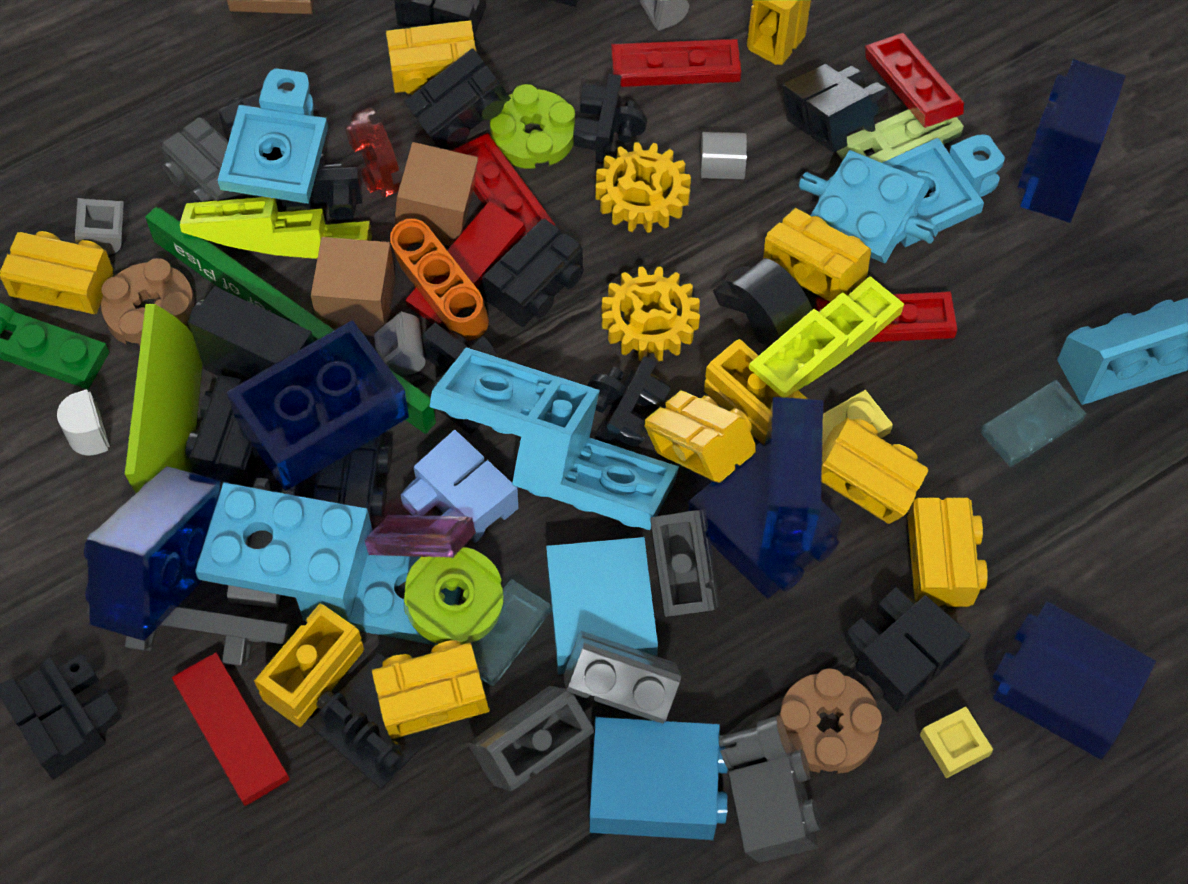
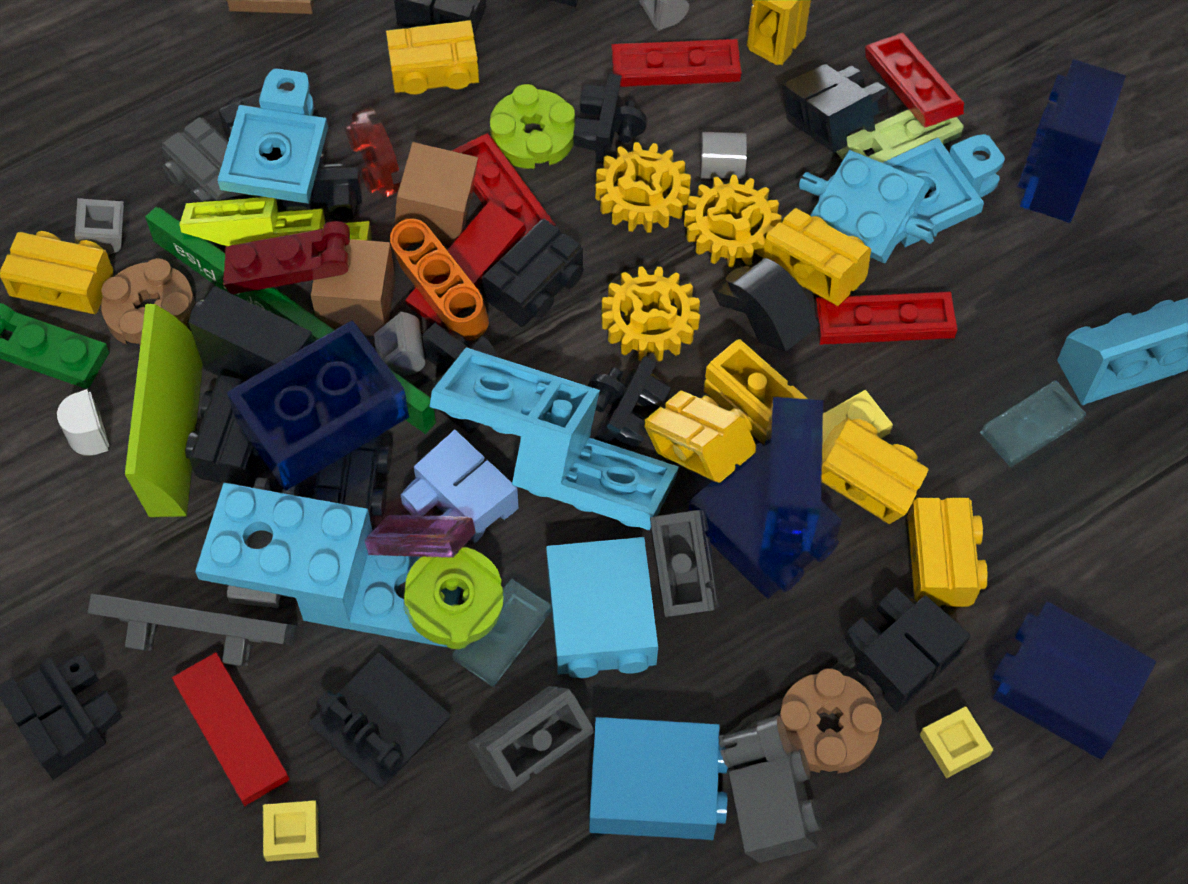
clear blue brick [84,466,220,641] -> none
yellow brick [254,604,364,727] -> none
yellow brick [372,640,490,739] -> none
black brick [404,48,511,150] -> none
brick [563,630,681,724] -> none
neon yellow slope [749,276,904,399] -> none
none -> dark red plate [223,221,350,294]
none -> light yellow plate [263,801,319,862]
none -> yellow gear [684,175,782,267]

